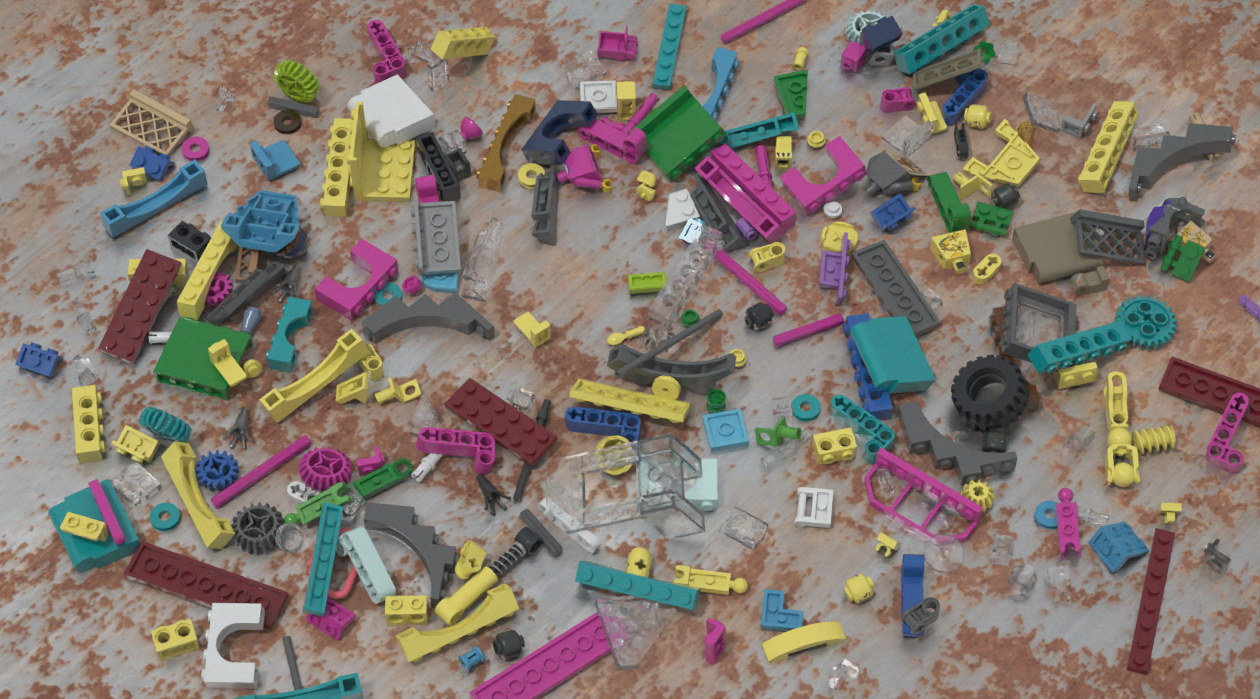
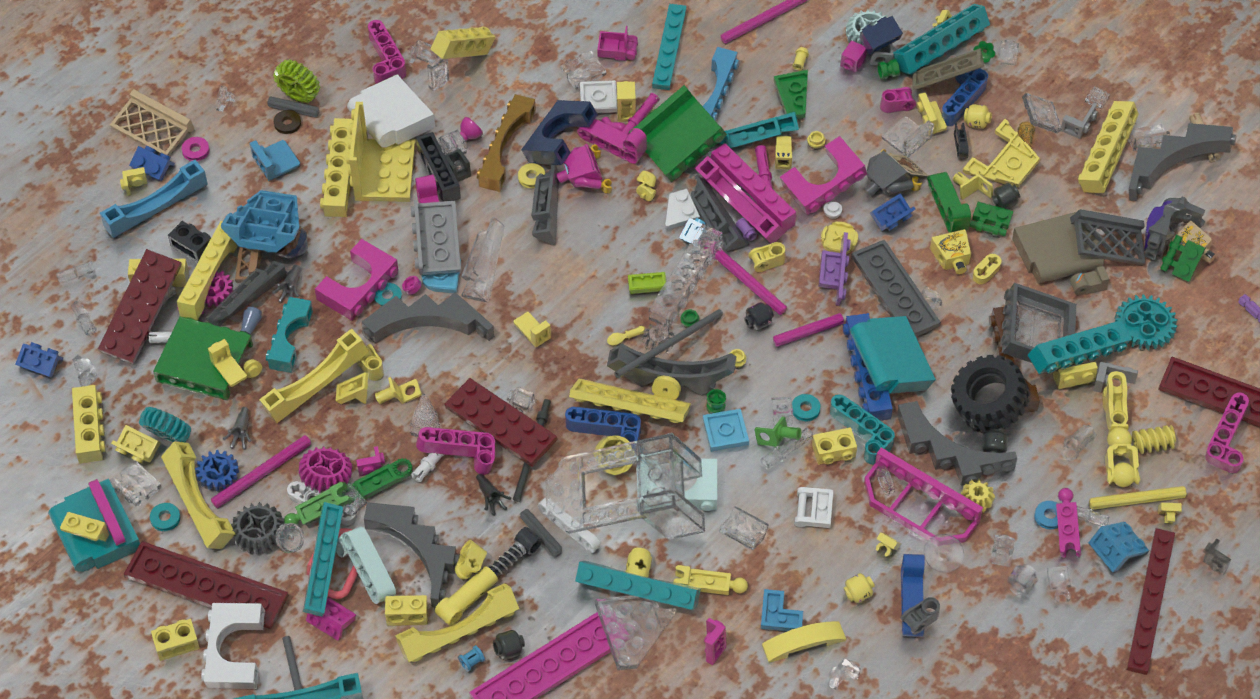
none -> green wheel [877,59,900,80]
none -> clear plate [1085,86,1110,110]
none -> light yellow axle [1089,486,1187,510]
none -> light grey bracket [1093,362,1138,393]

